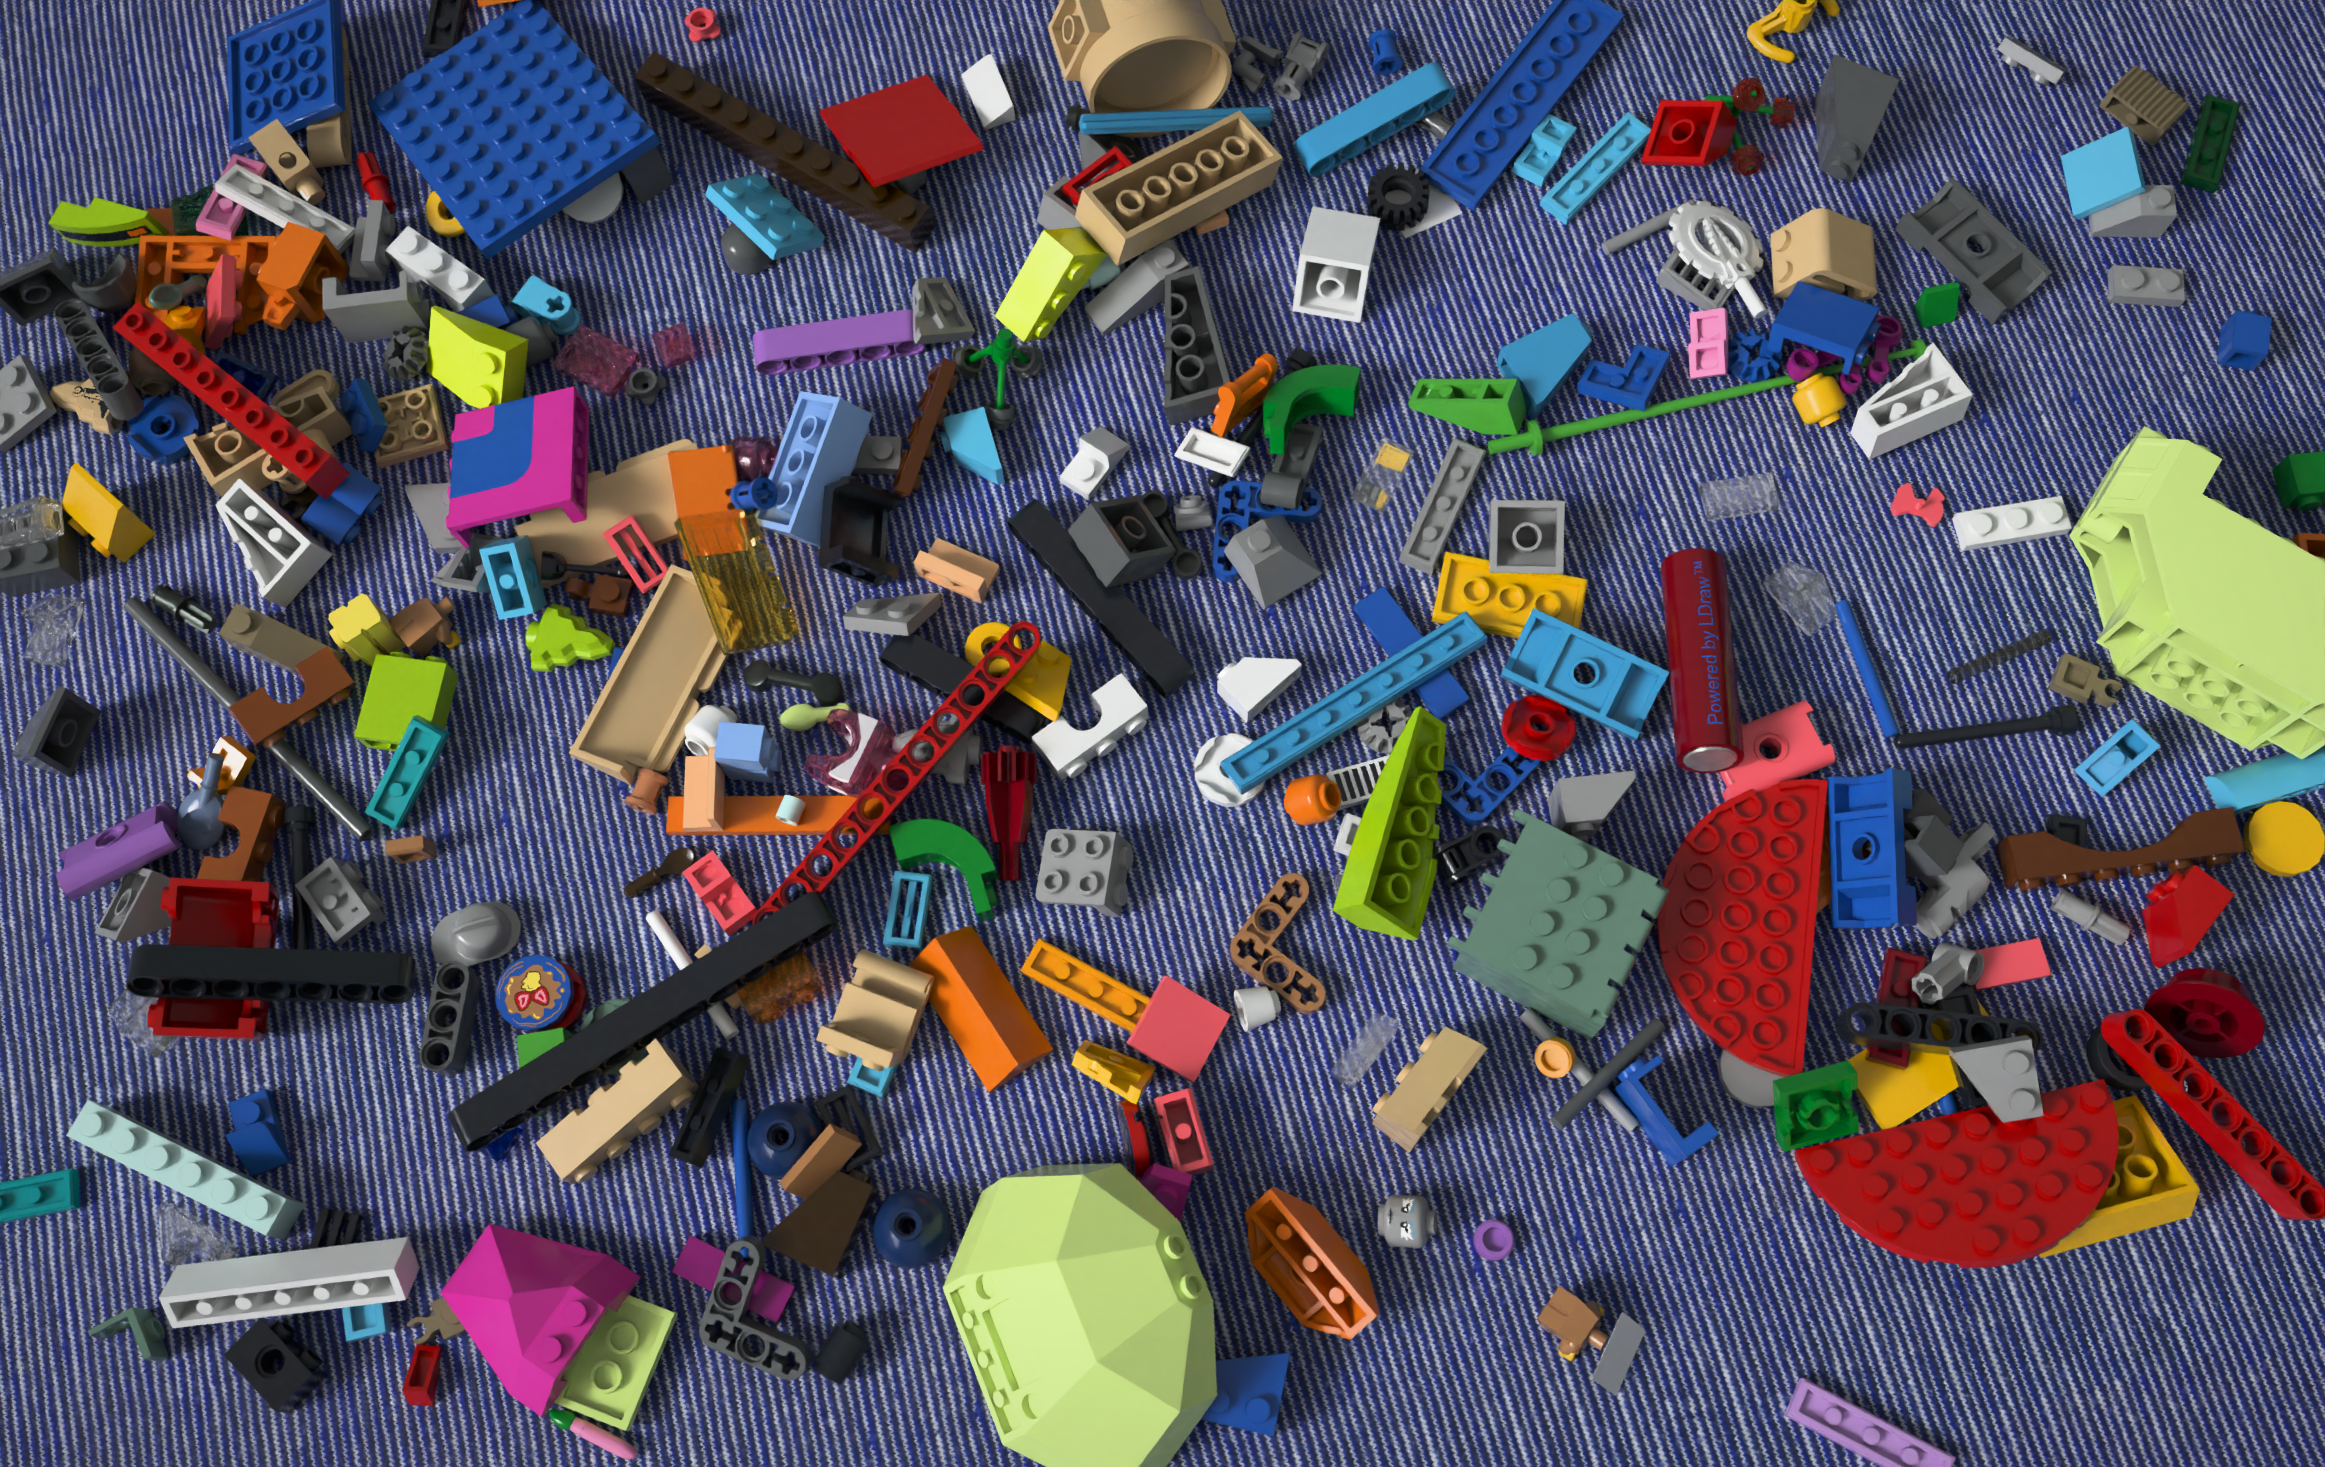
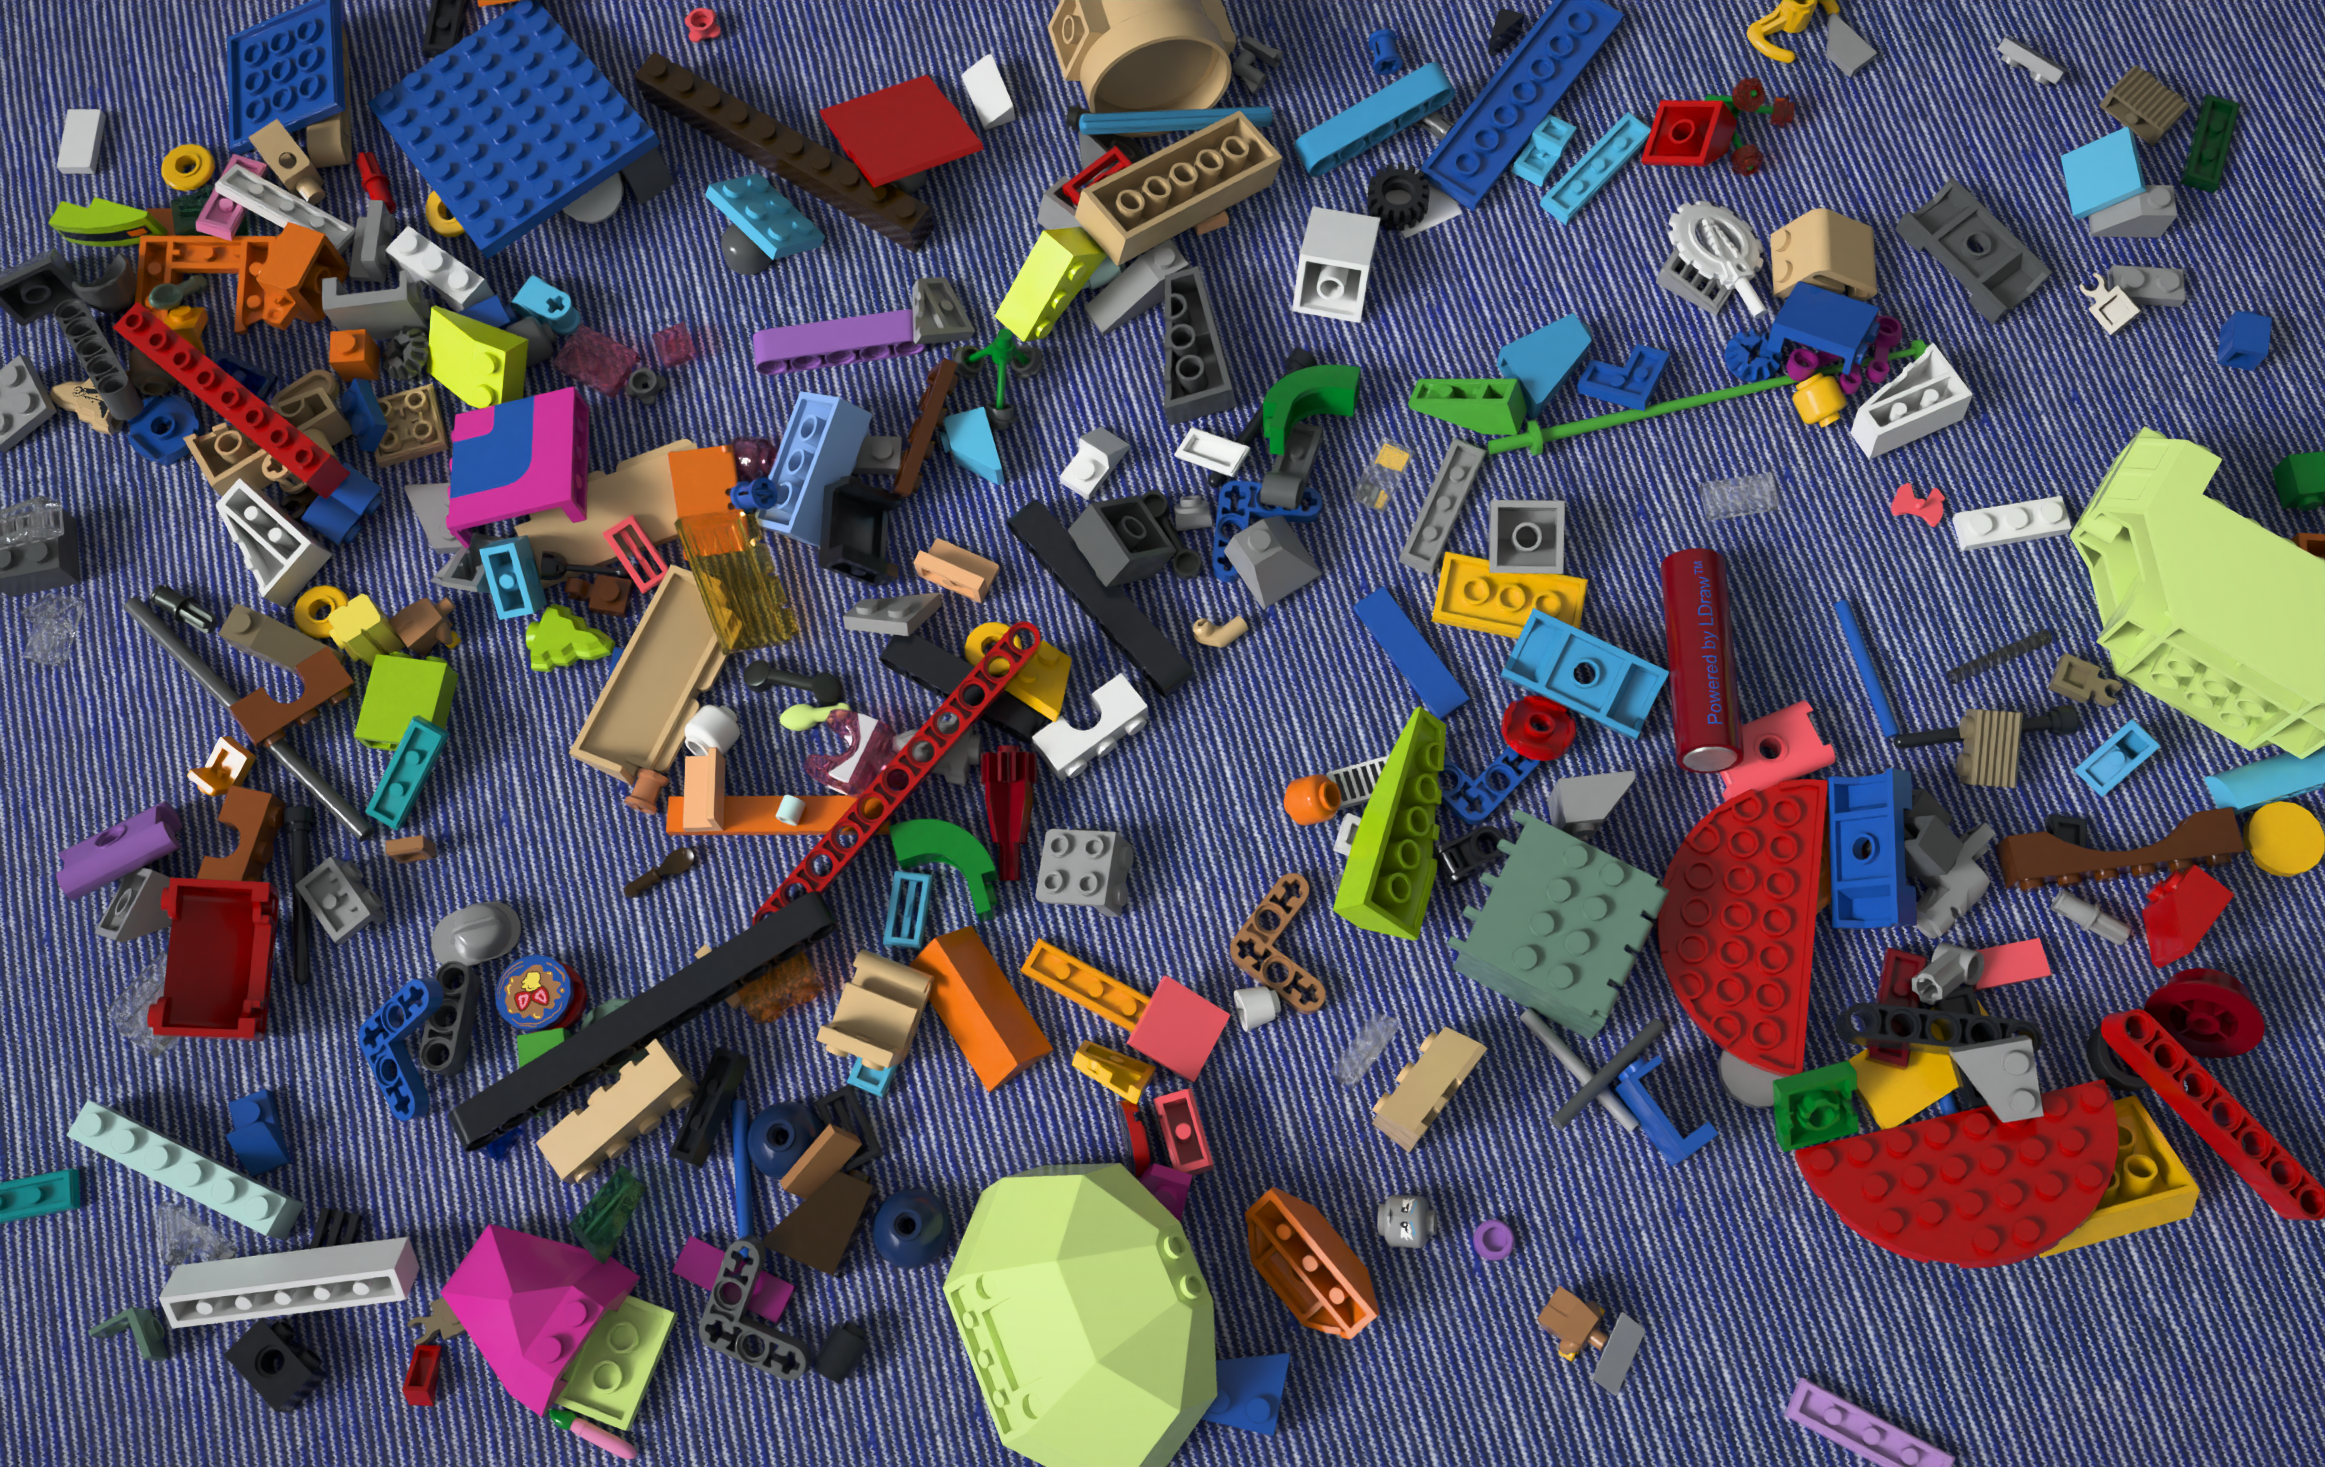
dark grey slope [12,686,101,778] -> none
yellow slope [61,462,156,563] -> none
black beam [126,944,416,1004] -> none
sand blue piece [177,753,227,850] -> none
coral tile [205,254,242,349] -> none
medium azure plate [342,1302,391,1342] -> none
white bar [646,910,739,1040] -> none
coral slope [682,850,758,936] -> none
light blue piece [714,721,782,783] -> none
white tile [1194,733,1266,807] -> none
orange plate [1211,353,1278,438] -> none
white slope [1217,657,1302,723] -> none
dark azure tile [1221,611,1487,795] -> none
light grey connector [1273,31,1330,101] -> none
light grey gear [1357,699,1412,754] -> none
light orange tile [1534,1037,1576,1078] -> none
light grey bar [1601,200,1696,255] -> none
bright pink slope [1688,308,1728,380] -> none
clear slope [1761,561,1838,637] -> none
dark grey slope [1814,54,1900,183] -> none
green slope [1914,282,1960,328] -> none
none -> white tile [57,109,106,174]
none -> yellow piece [161,144,215,191]
none -> yellow piece [294,585,349,639]
none -> orange brick [329,329,380,382]
none -> blue beam [358,977,443,1121]
none -> clear green wing [568,1165,646,1265]
none -> tan arm [1193,615,1249,648]
none -> black slope [1488,8,1524,56]
none -> light grey tile [1826,13,1877,78]
none -> dark tan brick [1956,709,2023,788]
none -> plate [2079,273,2143,336]

